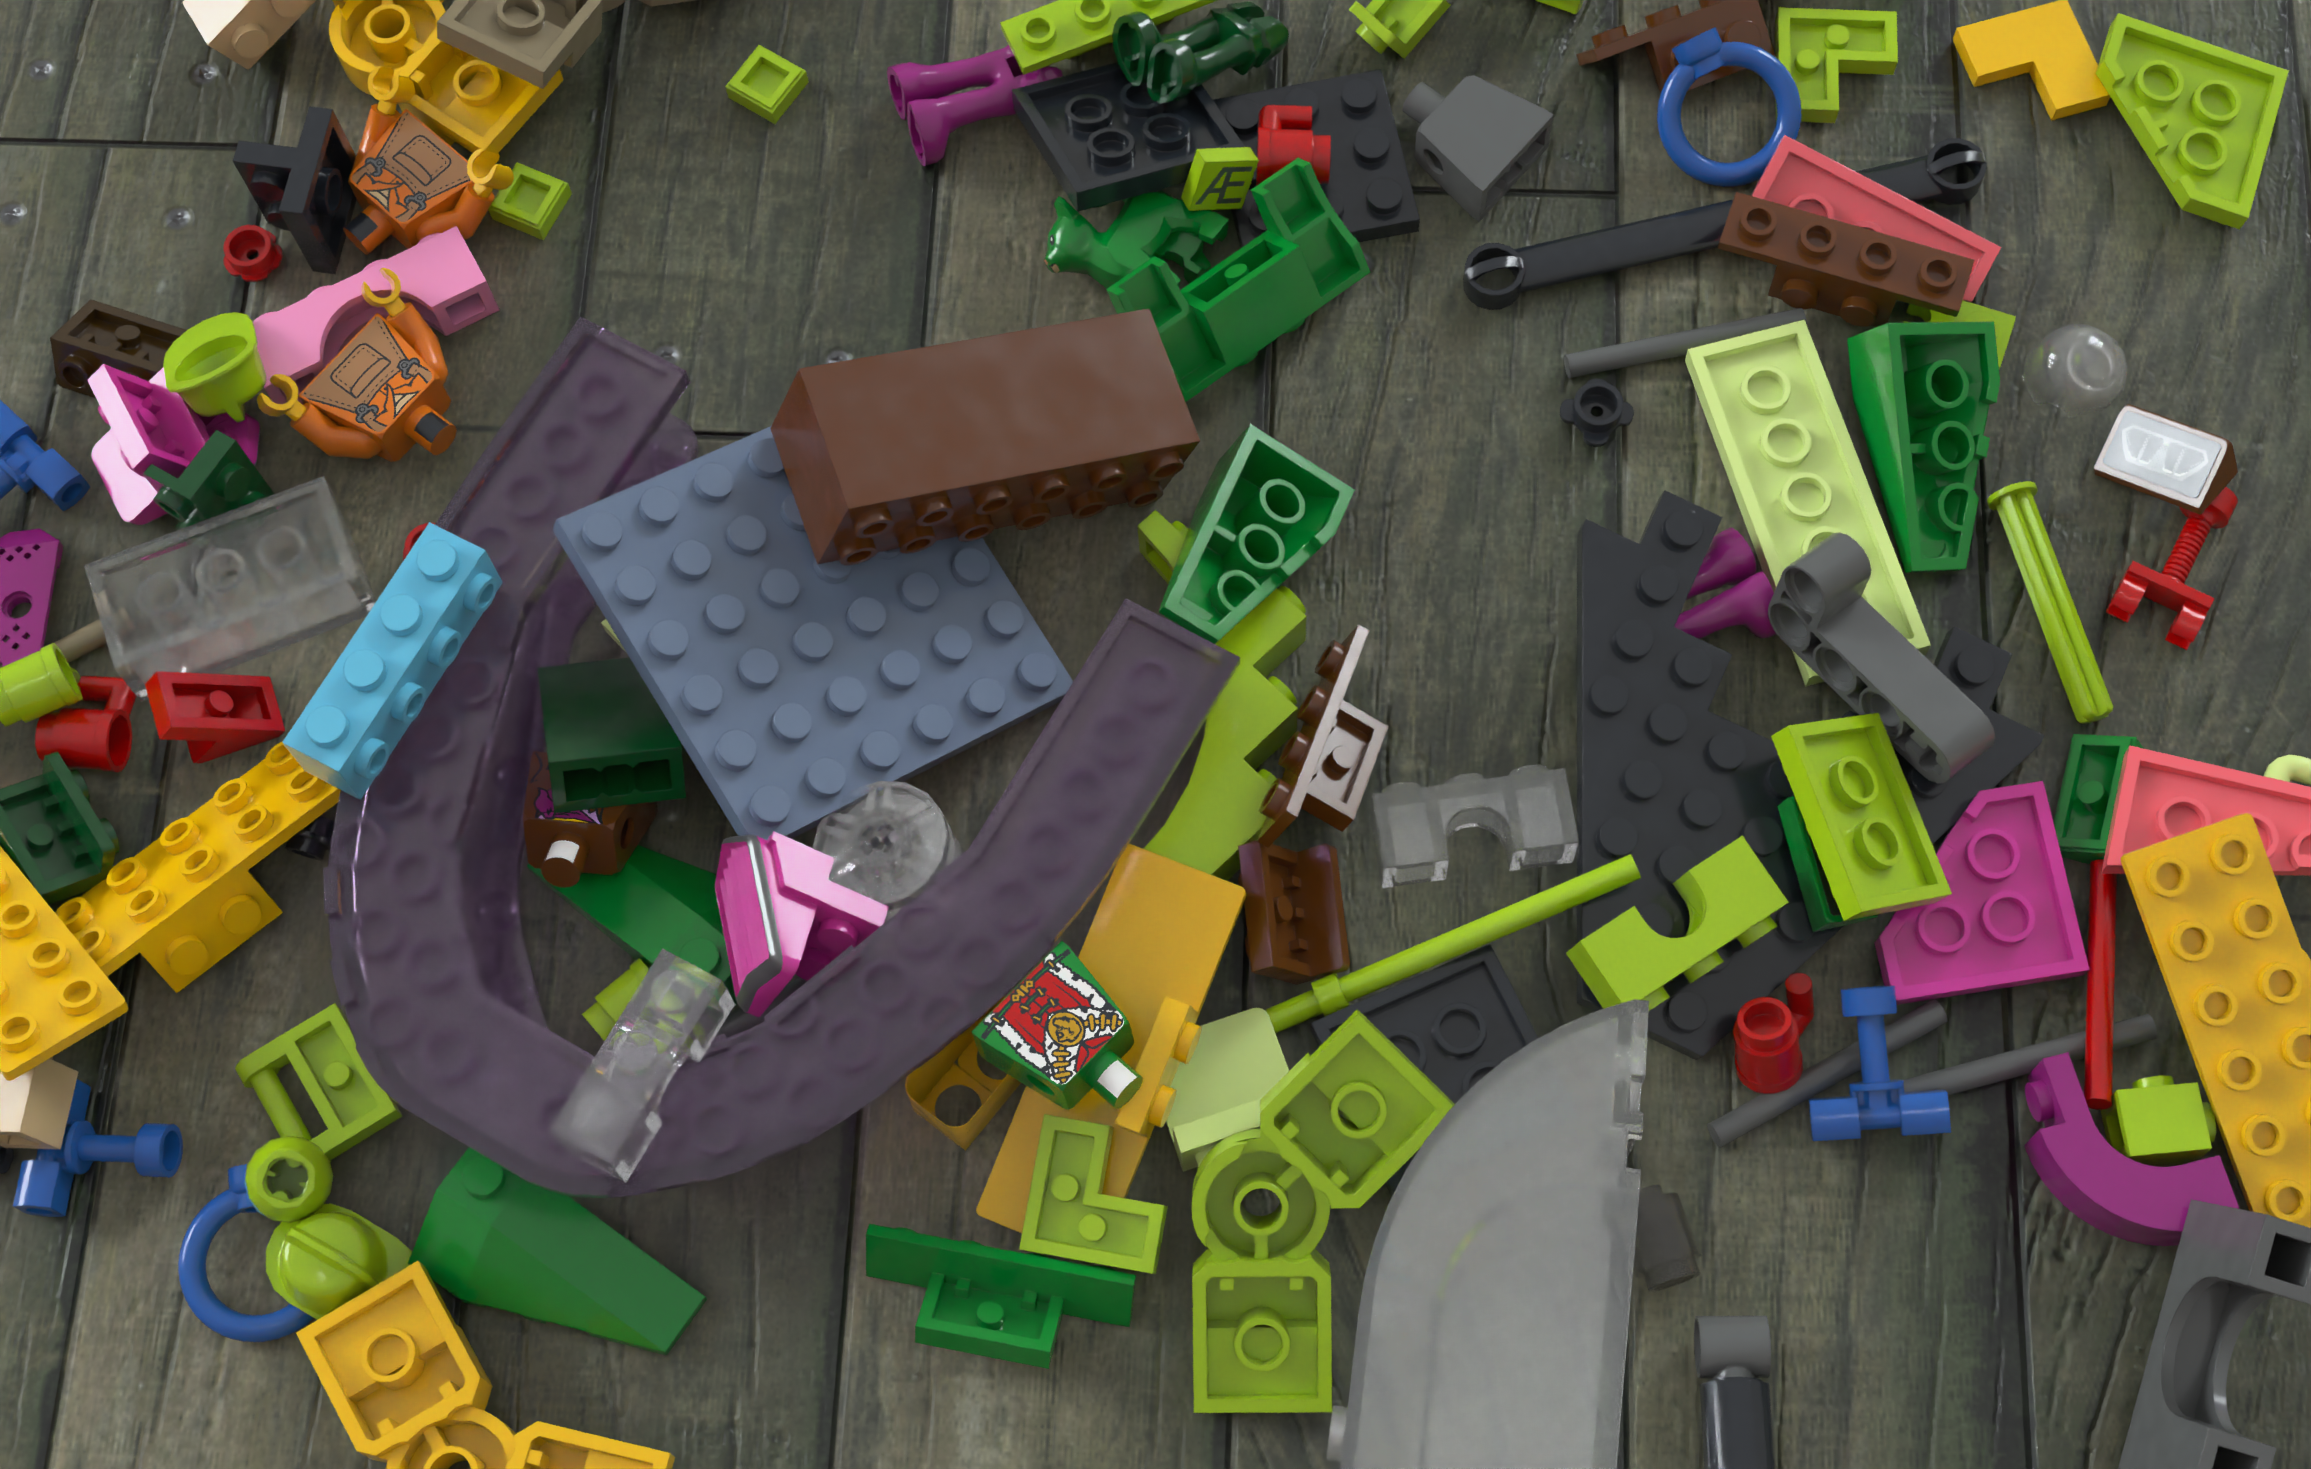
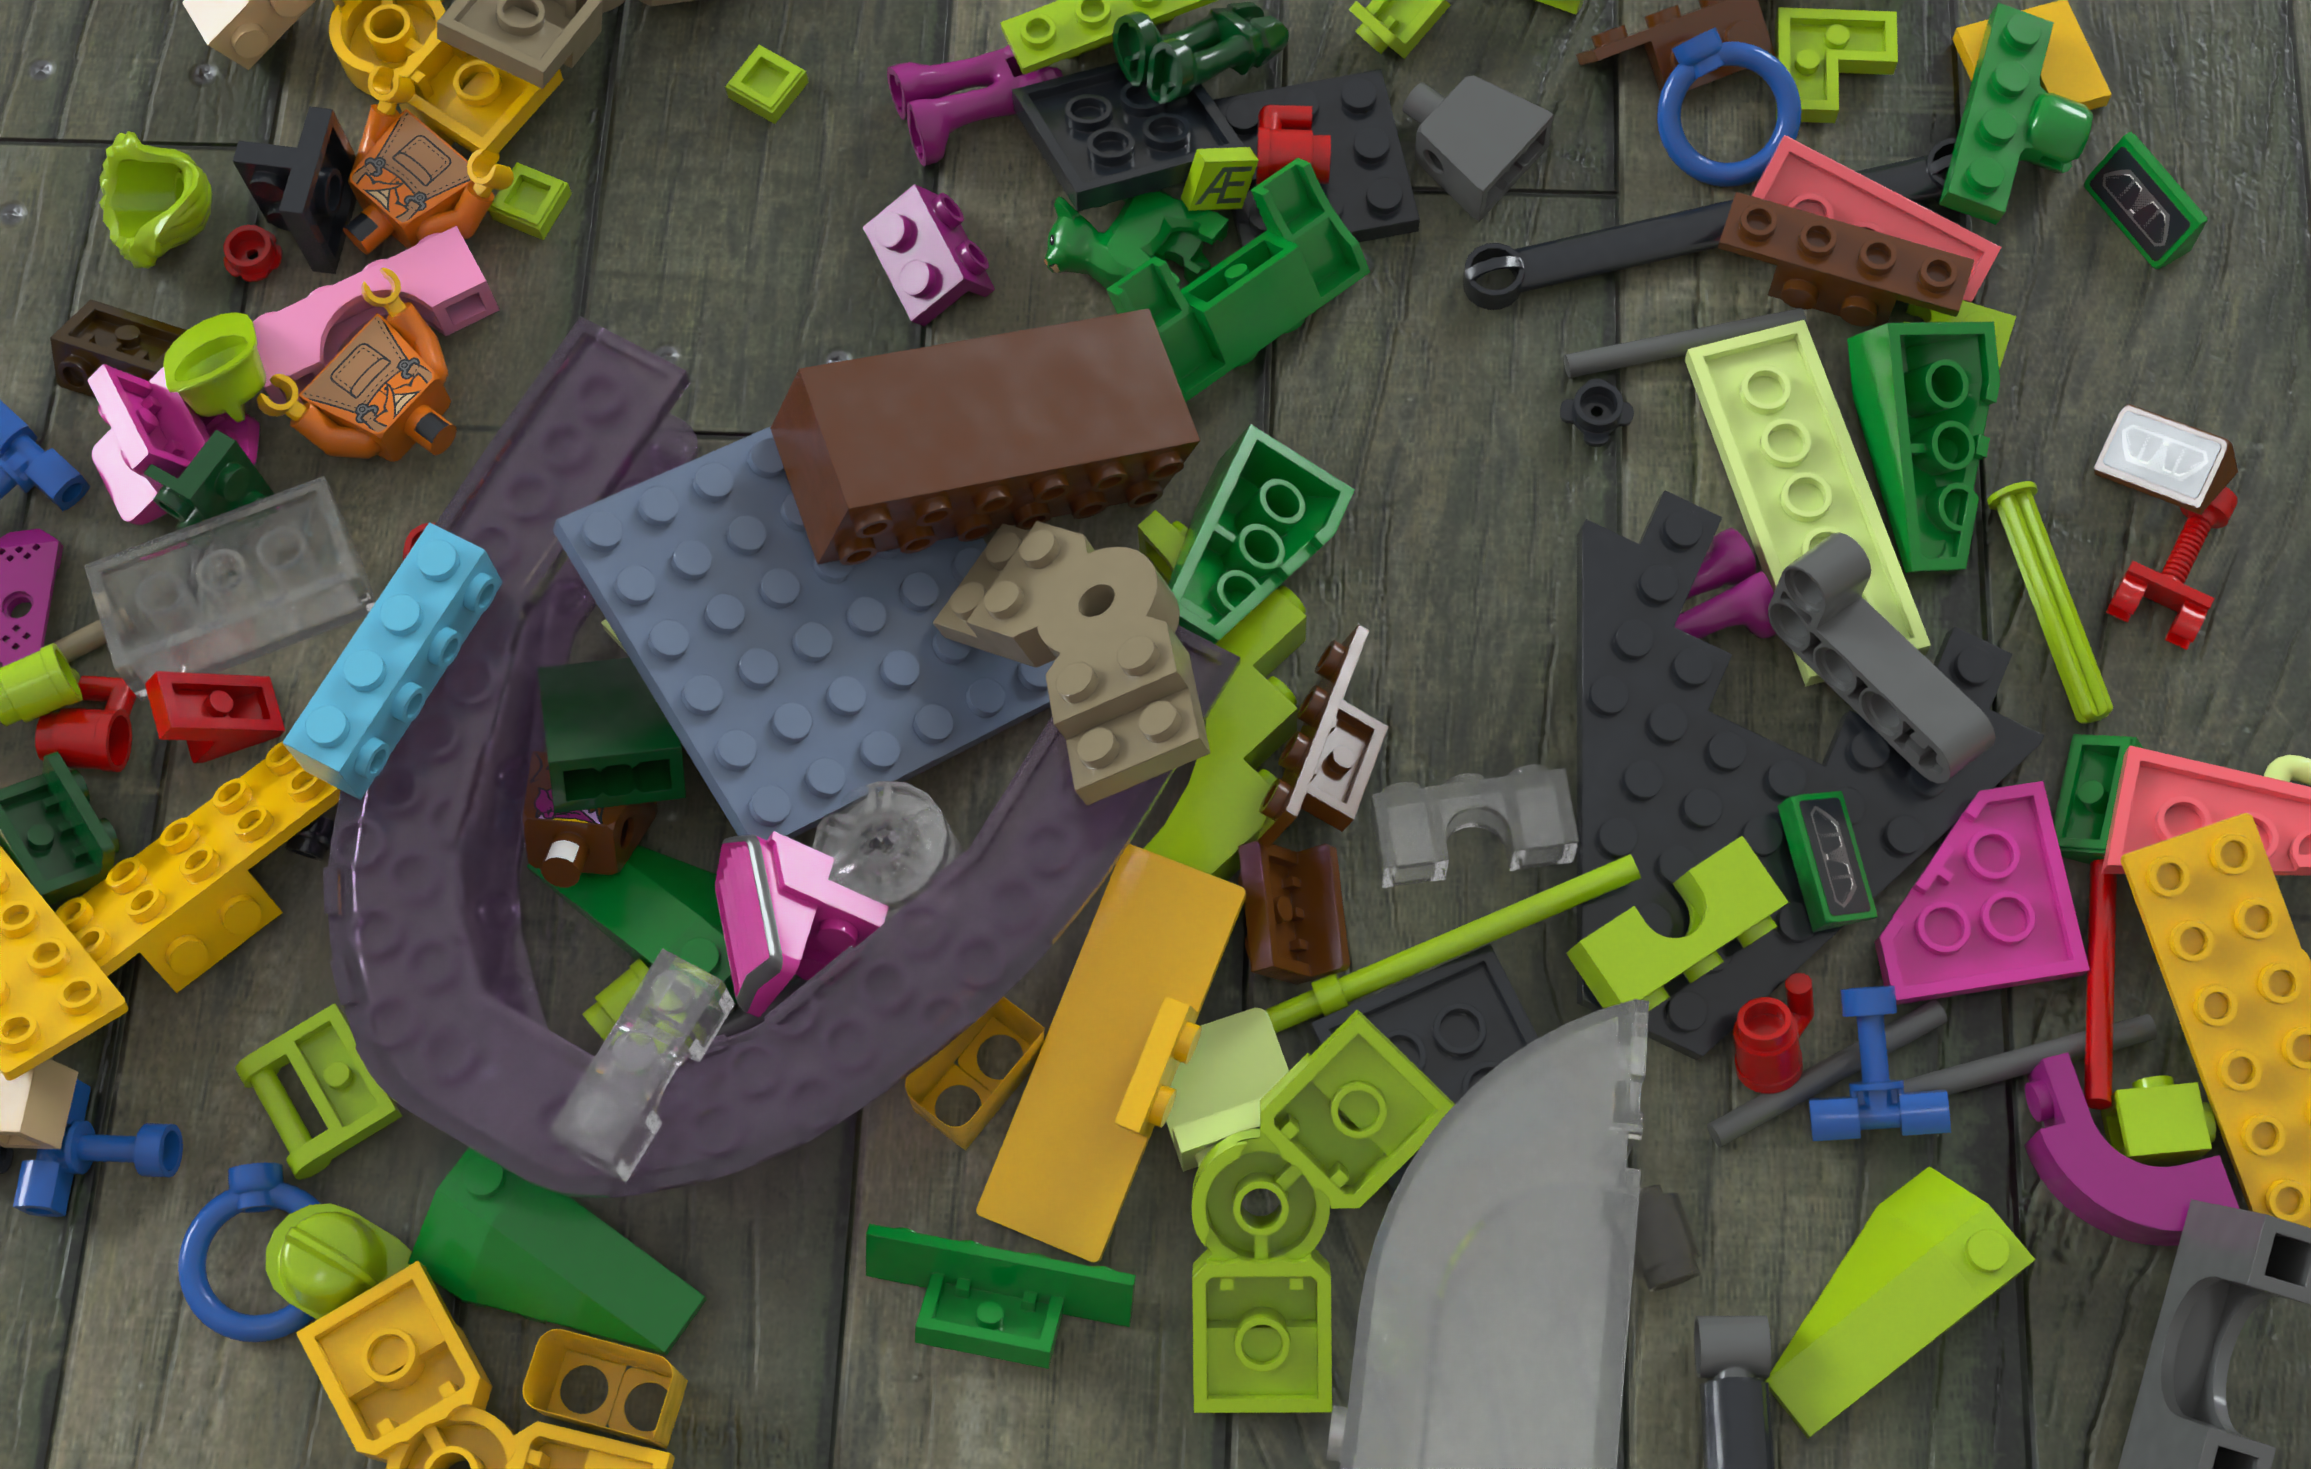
lime piece [244,1136,333,1223] -> none
torso [971,941,1143,1110] -> none
lime plate [1019,1114,1168,1274] -> none
lime plate [1771,713,1952,921] -> none
clear hair [2022,324,2128,418] -> none
lime plate [2096,13,2289,230] -> none
none -> lime hair [99,131,212,269]
none -> yellow piece [522,1329,688,1449]
none -> bracket [863,184,995,326]
none -> dark tan plate [933,521,1210,806]
none -> lime wedge [1764,1166,2035,1439]
none -> green plate [1939,2,2093,225]
none -> slope [2084,132,2208,269]

